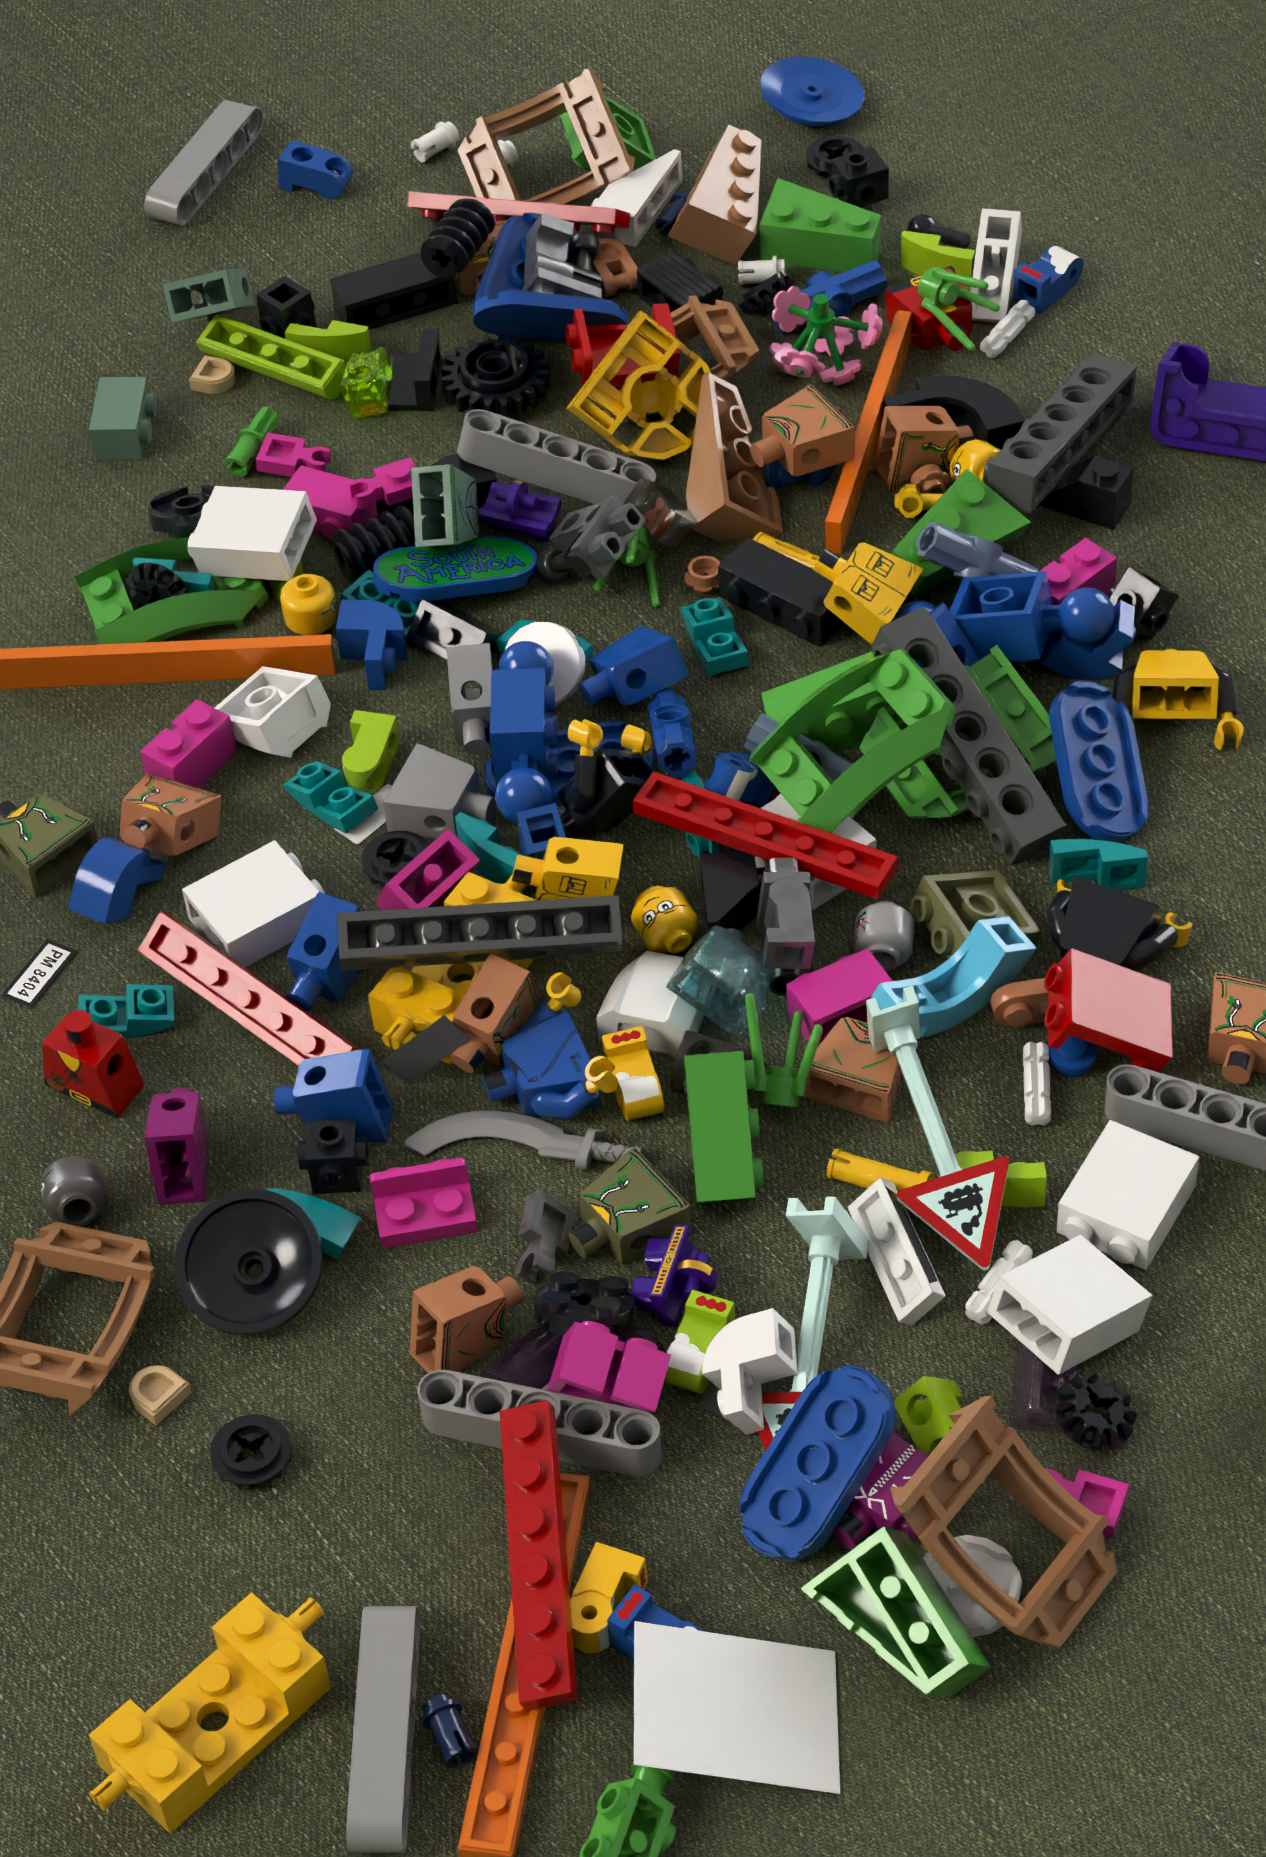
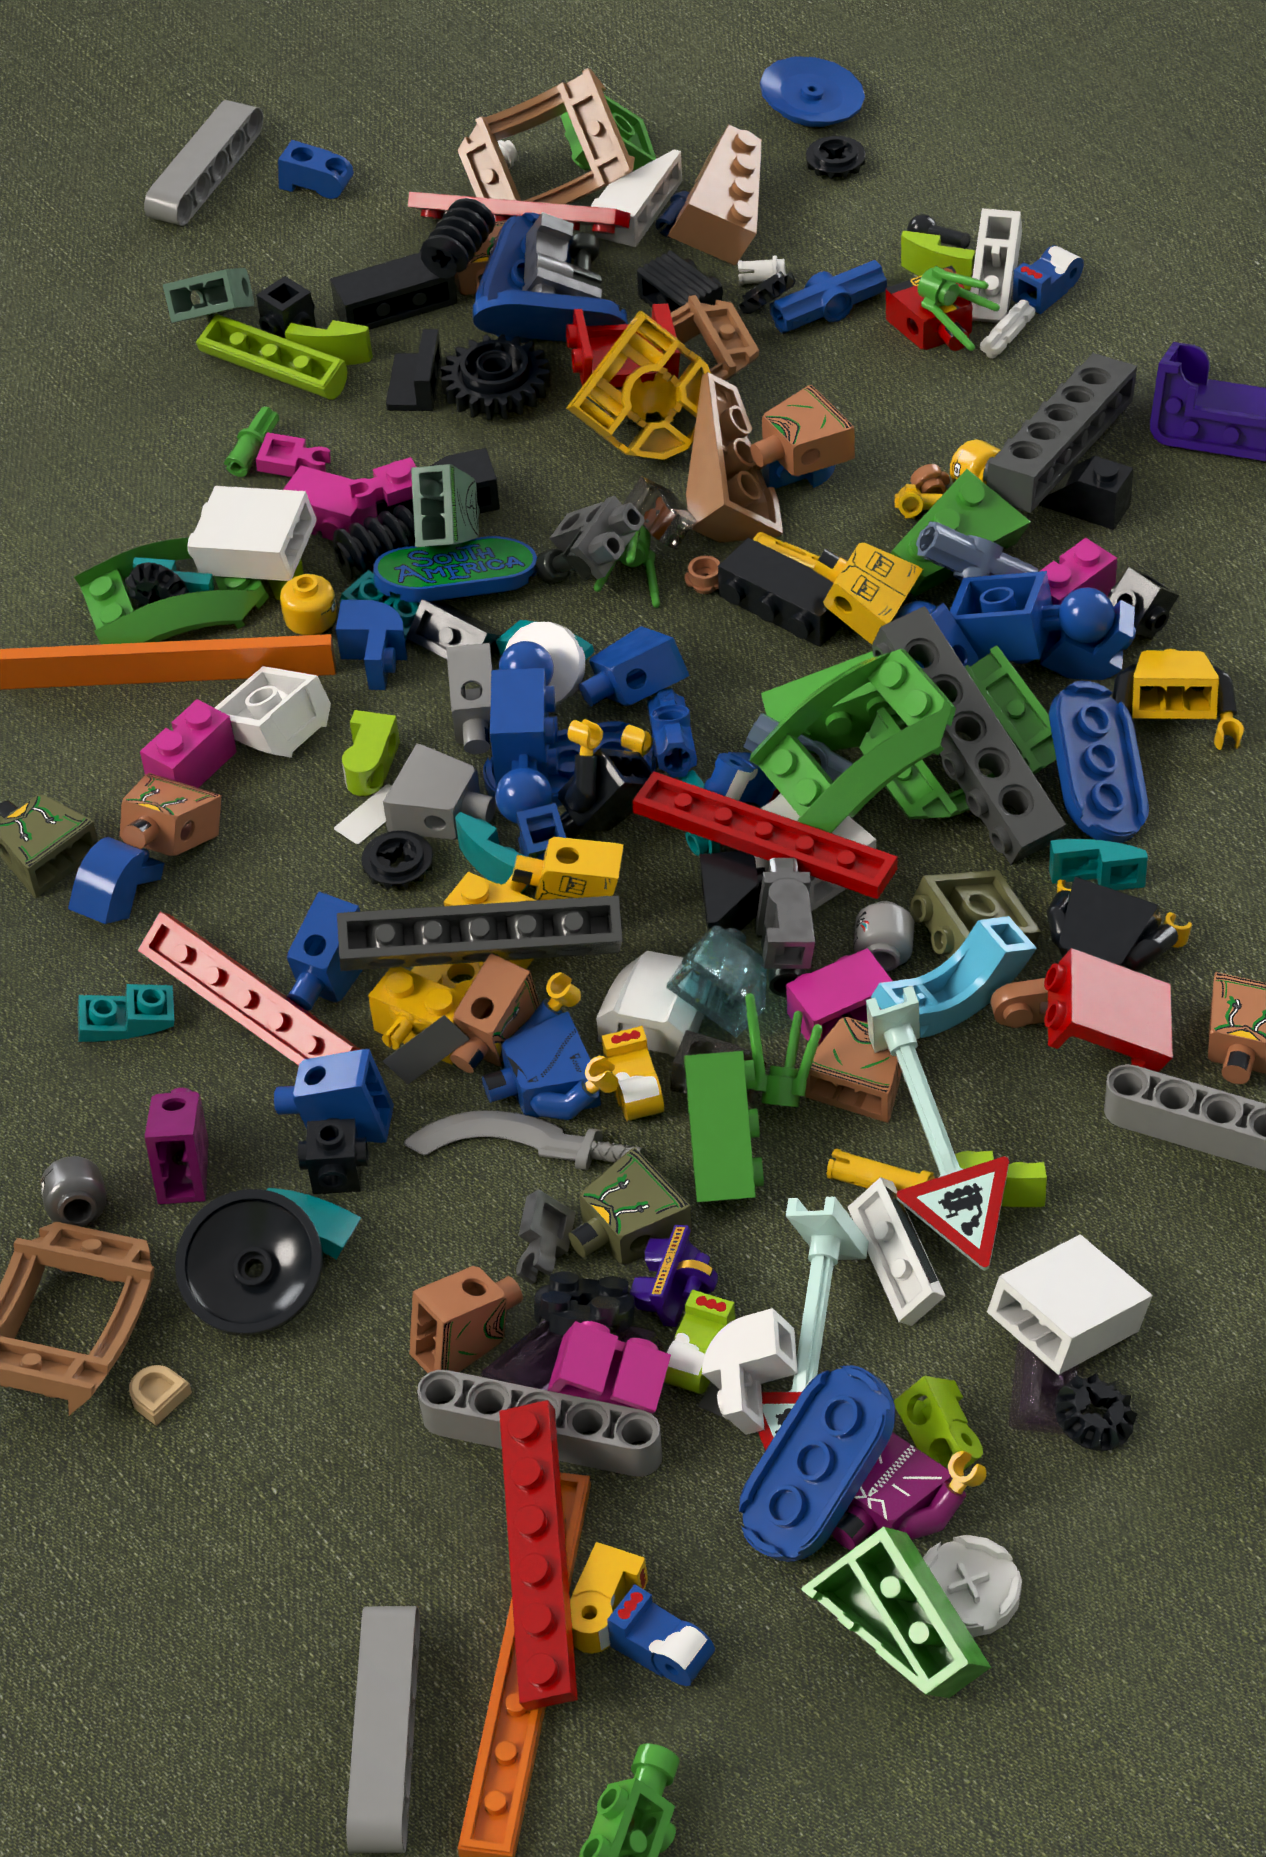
sticker [1,939,77,1008] -> none
red torso [42,1010,144,1118] -> none
sand green piece [89,377,157,460] -> none
yellow brick [89,1592,331,1834] -> none
black plate [148,485,215,539] -> none
white brick [182,840,325,967] -> none
tan tile [189,355,236,394] -> none
black gear [210,1414,292,1490] -> none
teal slope [283,761,378,833] -> none
clear neon green leg [340,347,392,419] -> none
dark pink bracket [370,1158,478,1249] -> none
dark pink brick [376,829,480,910] -> none
white pin [411,121,460,162] -> none
dark blue pin [421,1693,479,1768] -> none
light grey beam [457,409,656,514] -> none
dark purple hips [478,480,562,542] -> none
nougat plate [591,238,638,298] -> none
yellow head [631,885,699,954] -> none
white sticker [634,1621,840,1794] -> none
teal slope [681,597,750,676] -> none
bright green wedge [760,178,881,272] -> none
bright pink plant [769,286,883,385] -> none
orange tile [825,310,912,554] -> none
black brick [828,147,889,208] -> none
nougat torso [873,406,974,493] -> none
black arch [883,375,1025,450] -> none
medium nougat wedge [890,1396,1117,1648] -> none
white axle [965,1240,1033,1325] -> none
white axle [1023,1041,1051,1126] -> none
dark pink plate [1045,1468,1129,1538] -> none
blue plate [1049,1037,1097,1077] -> none
white brick [1057,1120,1199,1270] -> none

